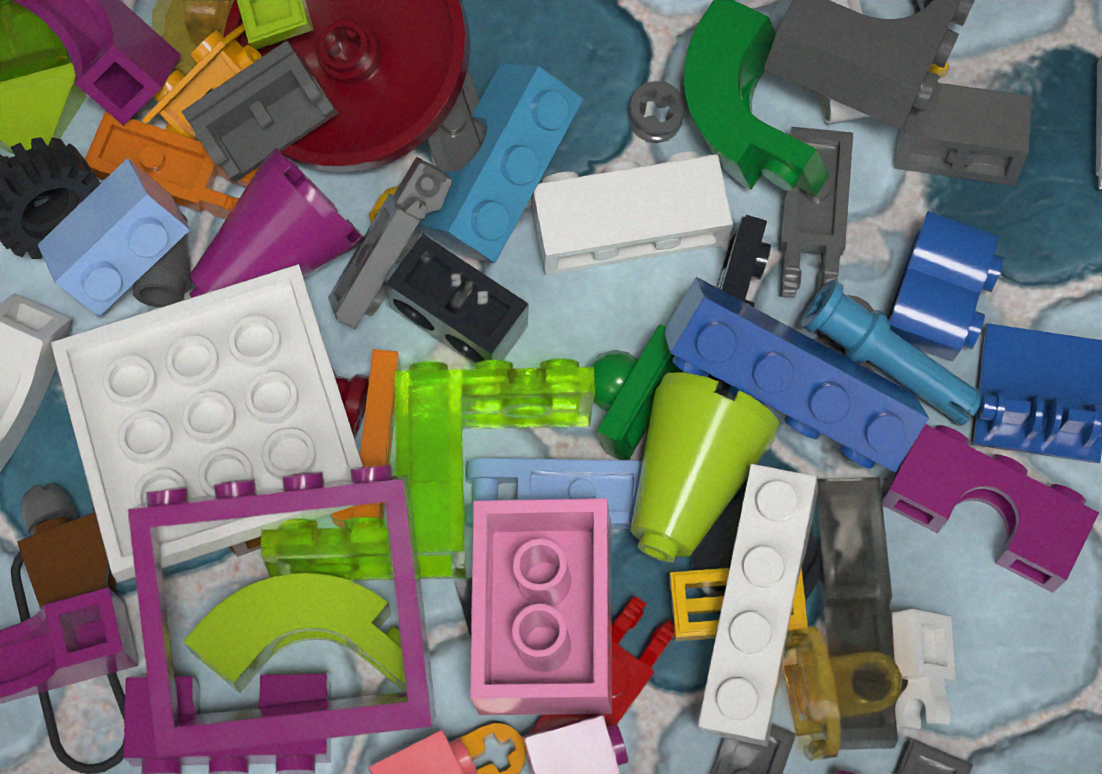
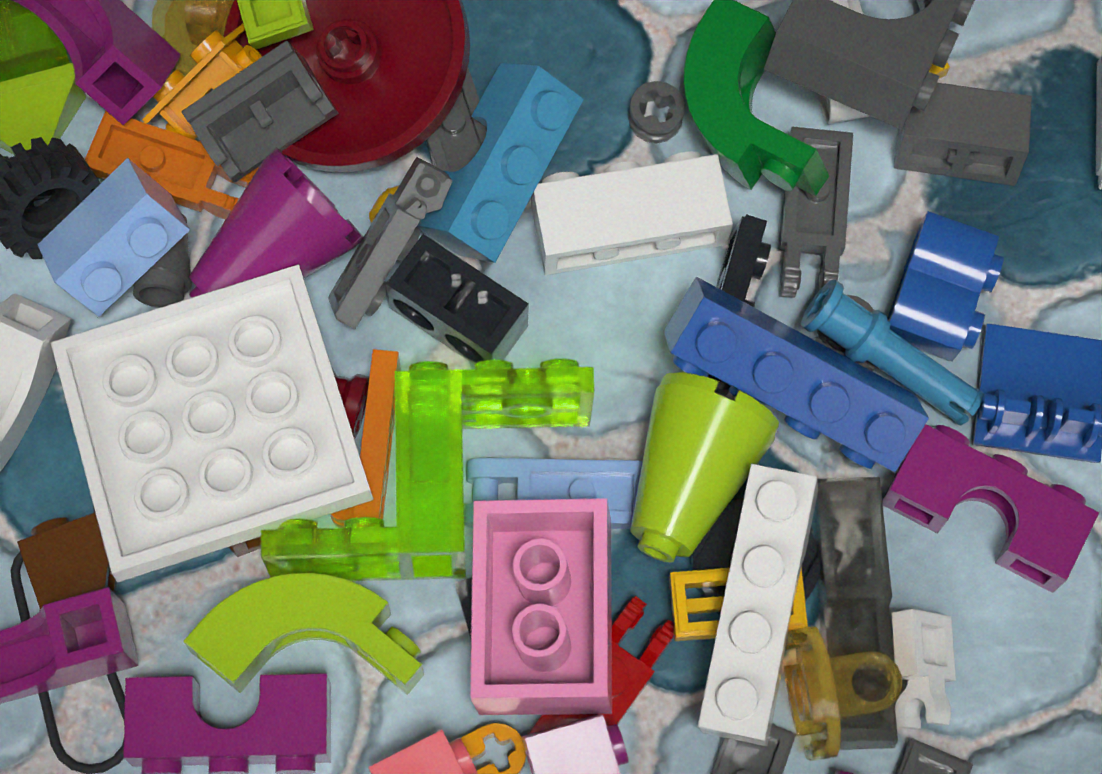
dark grey hinge [21,483,78,536] -> none
magenta window [127,464,436,757] -> none
green tile [585,324,682,460] -> none

